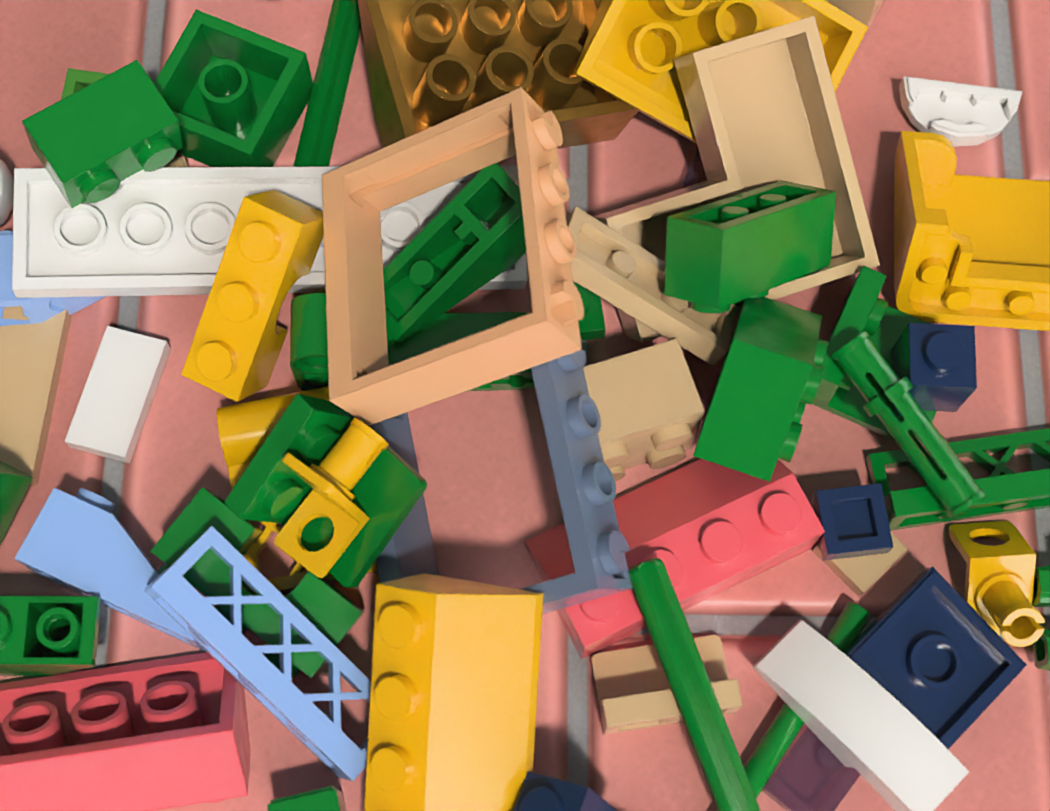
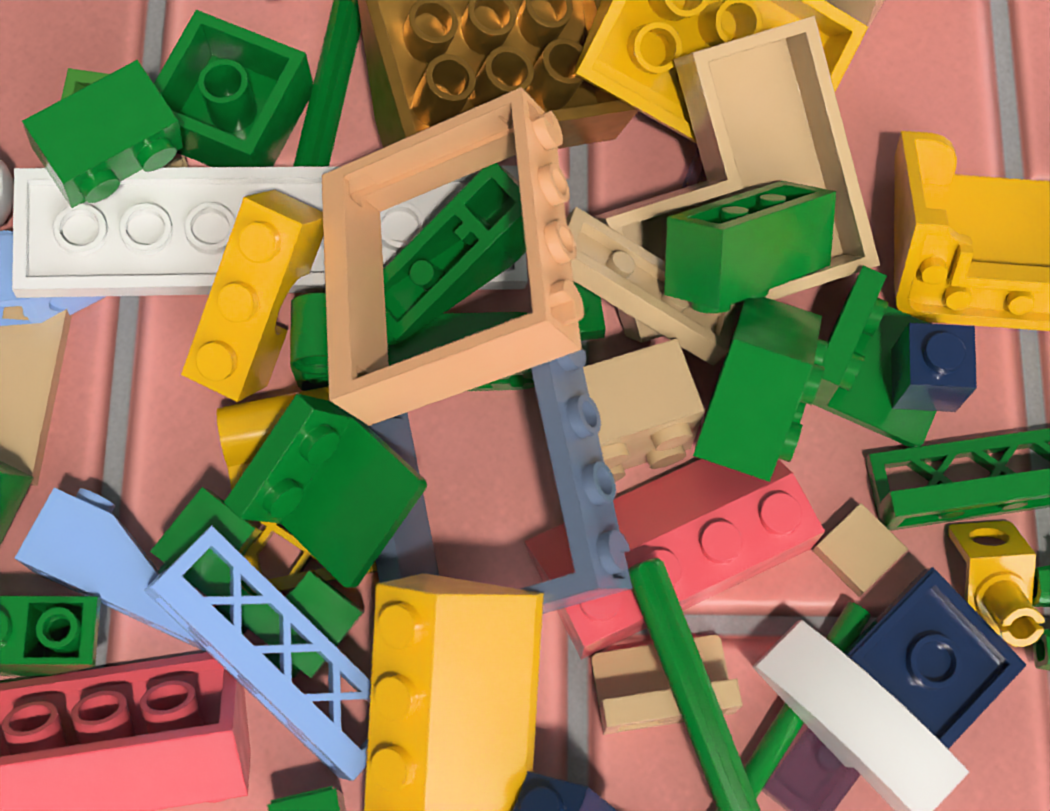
white tile [64,326,171,463] -> none
yellow bracket [274,418,389,578] -> none
dark blue plate [812,483,893,561] -> none
green pin [831,331,986,518] -> none
white plate [899,76,1022,146] -> none

